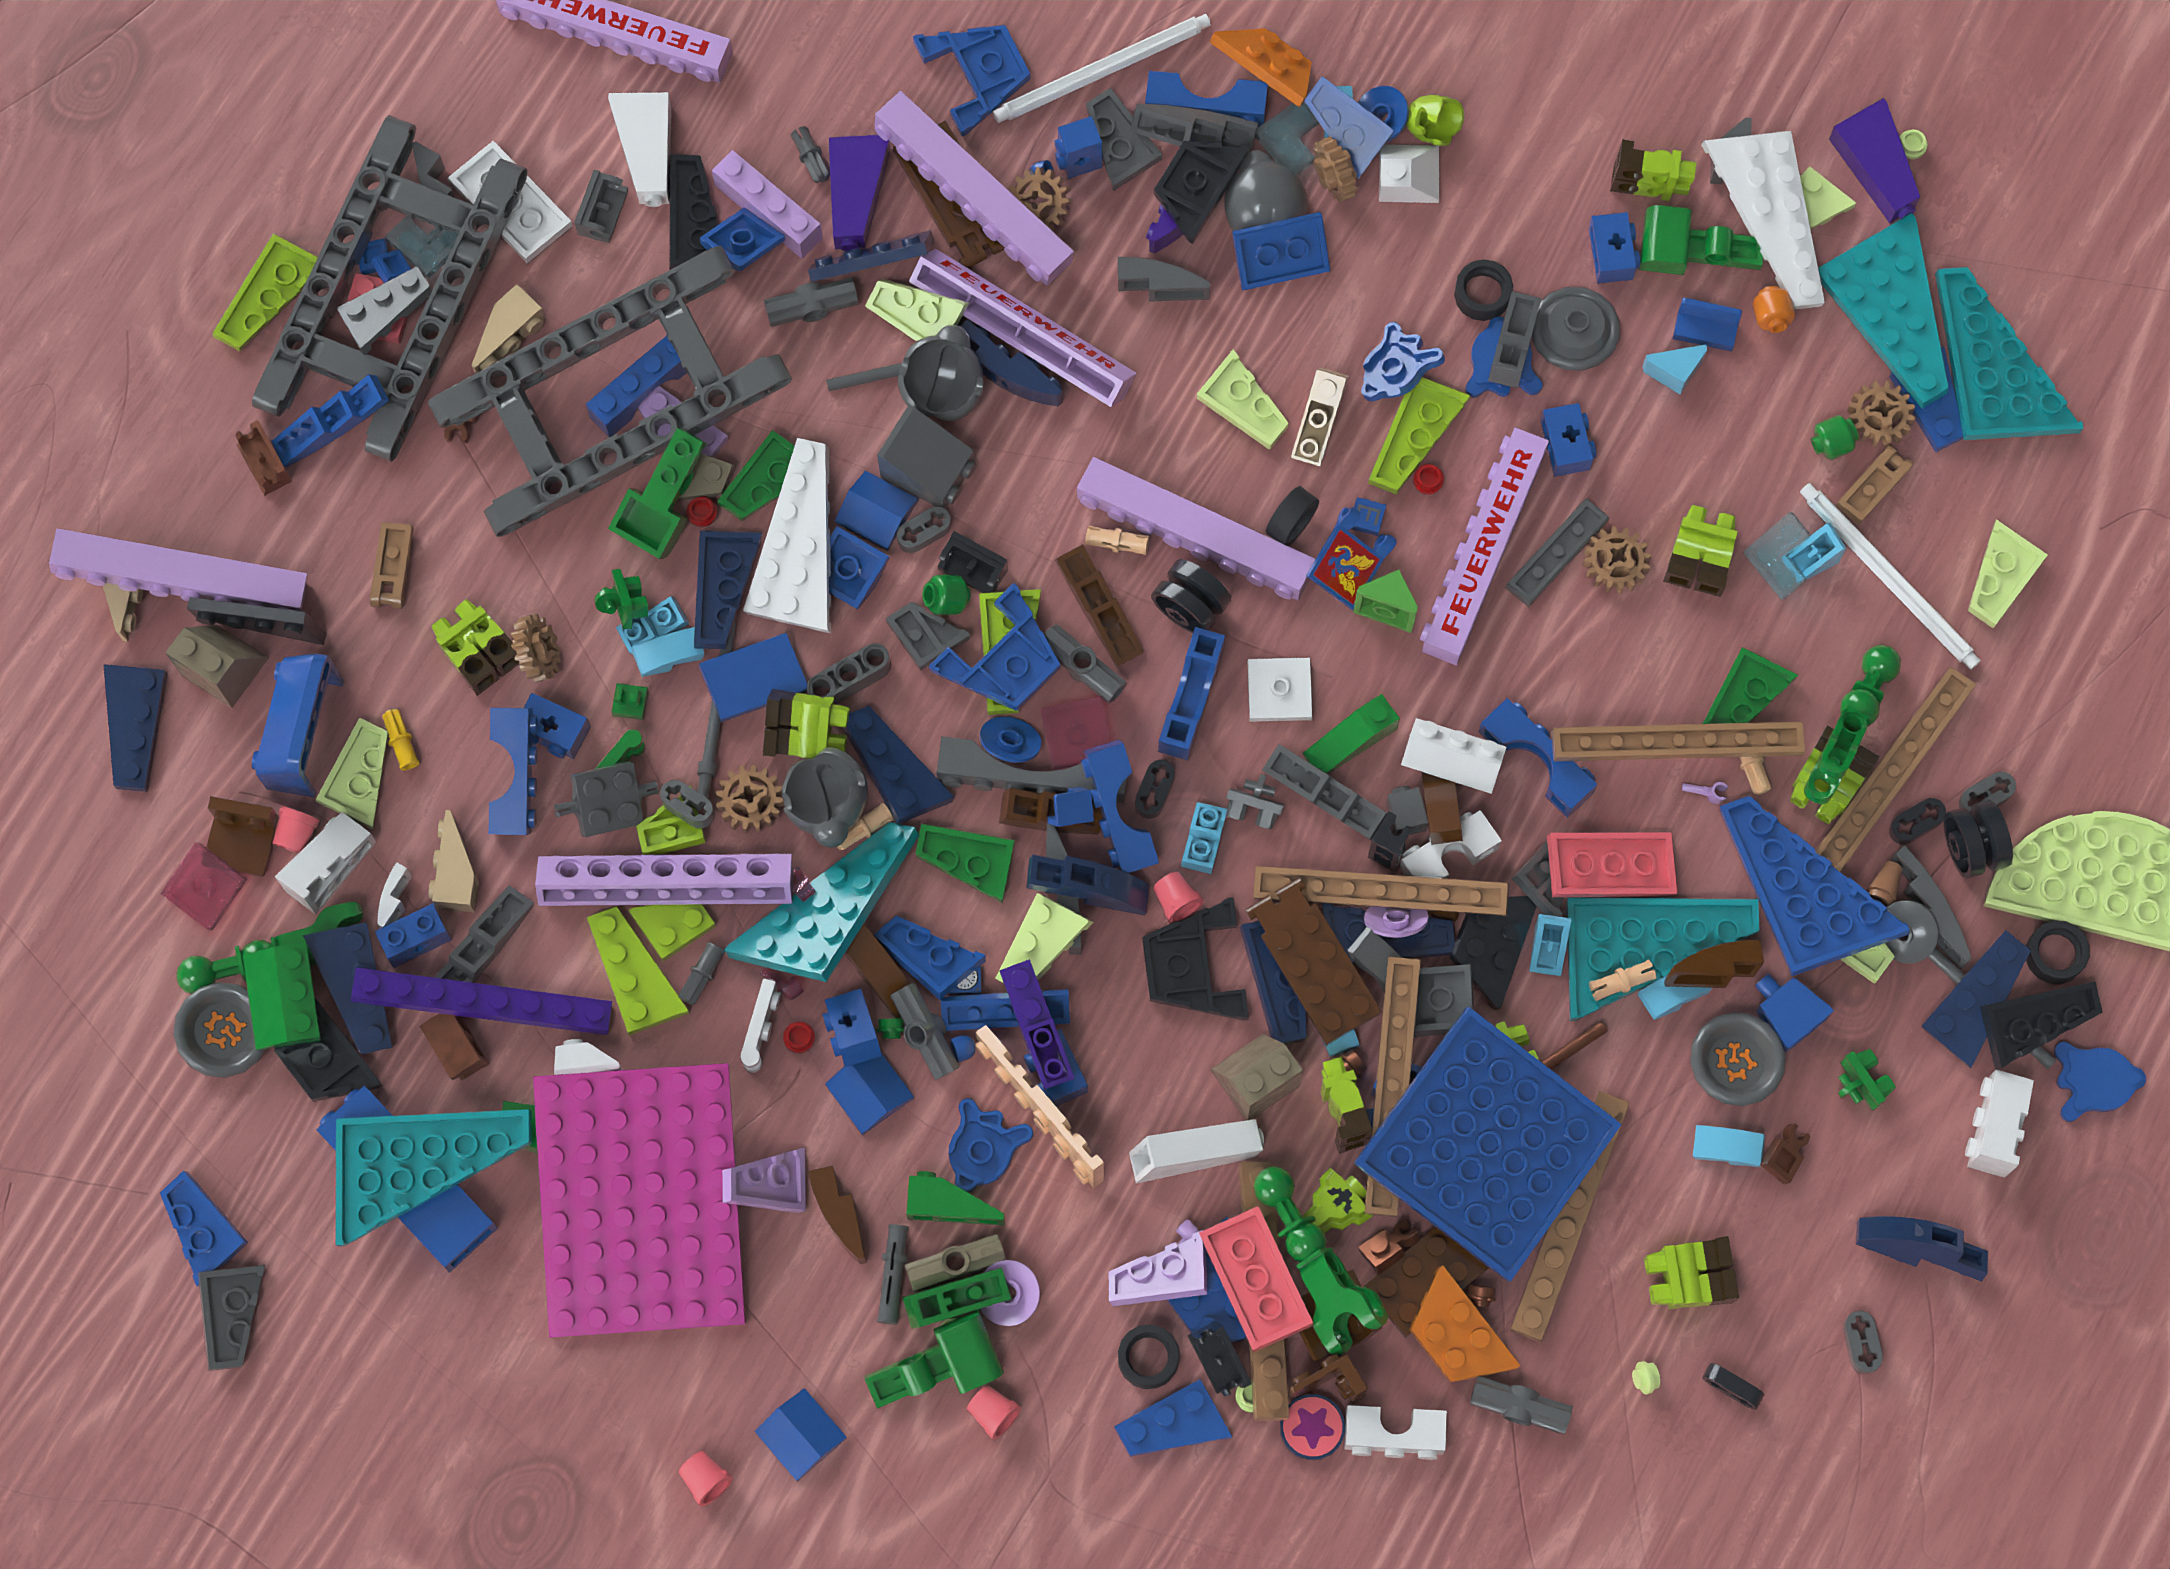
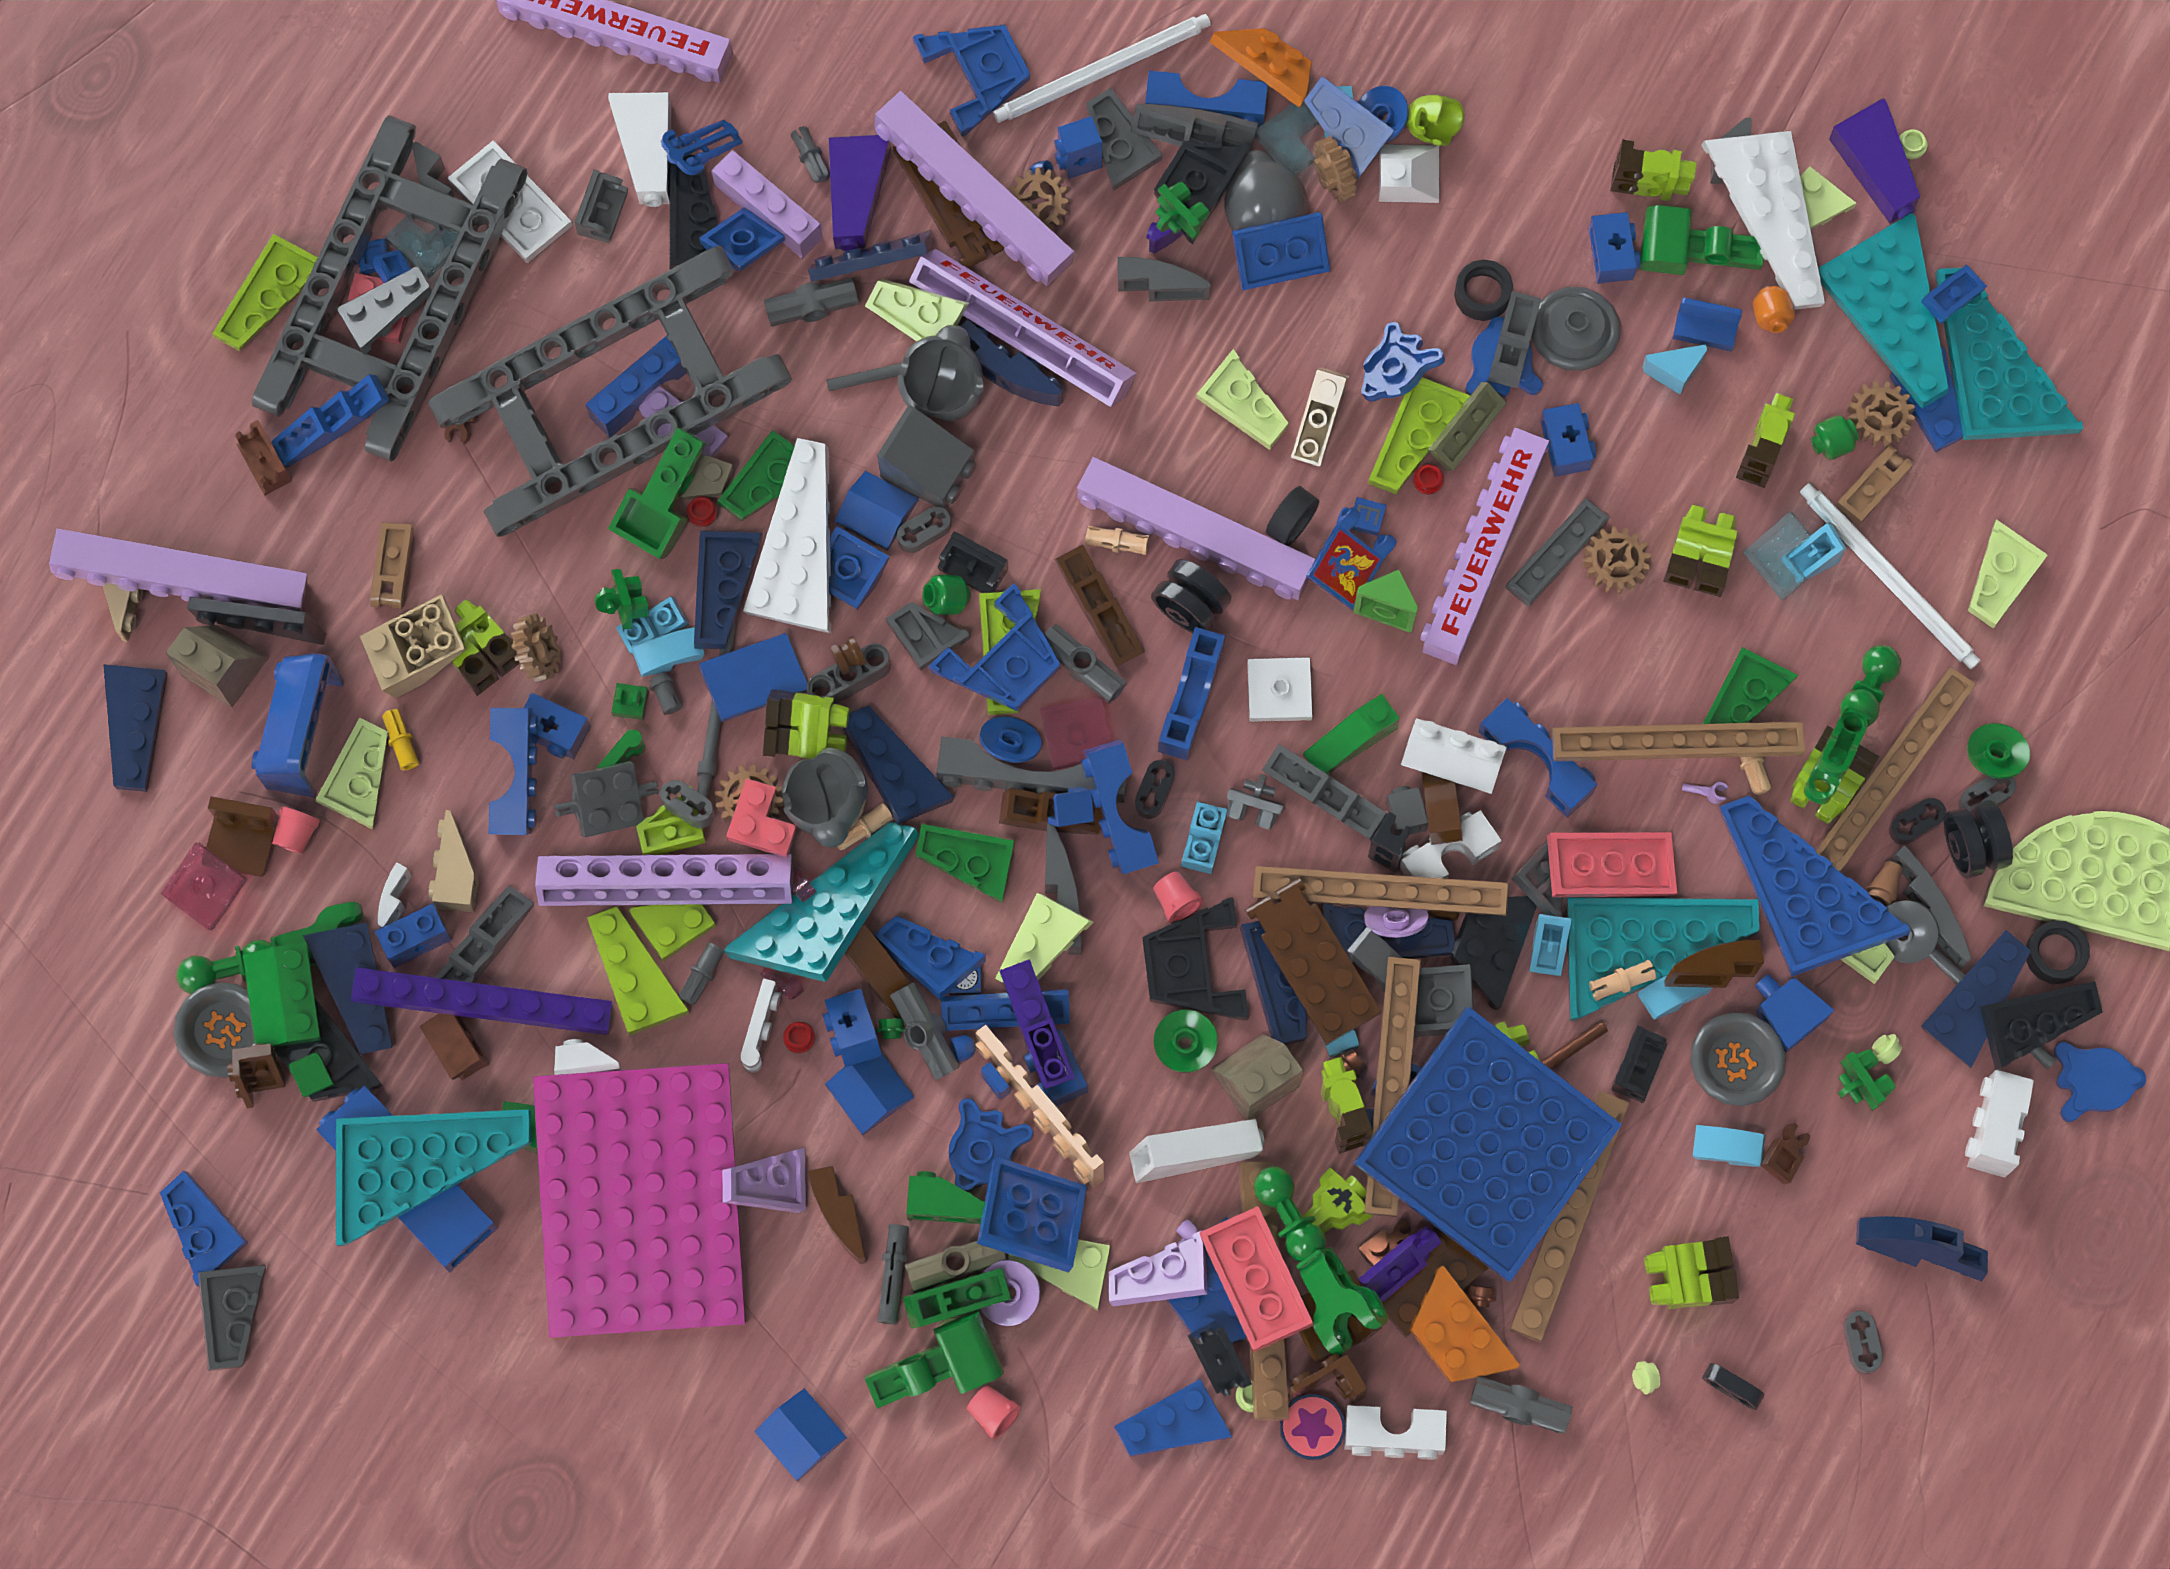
white wedge [275,812,376,915] -> none
tan slope [472,284,546,374] -> none
coral piece [678,1451,733,1506] -> none
dark blue slope [1026,855,1149,916] -> none
black tyre [1118,1324,1180,1389] -> none
none -> reddish brown bracket [227,1043,285,1108]
none -> green slope [288,1052,334,1098]
none -> tan slope [360,594,466,698]
none -> dark grey pin [650,673,682,715]
none -> blue piece [661,120,743,175]
none -> coral plate [726,779,797,858]
none -> reddish brown wheel [830,636,866,675]
none -> blue plate [977,1157,1087,1273]
none -> blue tile [981,1062,1010,1100]
none -> yellowish green wing [1008,1239,1110,1311]
none -> green dish [1153,1010,1218,1073]
none -> green hips [1155,181,1210,240]
none -> dark purple hinge [1358,1226,1442,1303]
none -> olive plate [1428,382,1506,471]
none -> black hinge [1611,1025,1668,1103]
none -> hips [1736,393,1795,488]
none -> yellowish green plate [1872,1034,1902,1064]
none -> blue plate [1921,264,1987,324]
none -> green dish [1967,723,2030,779]

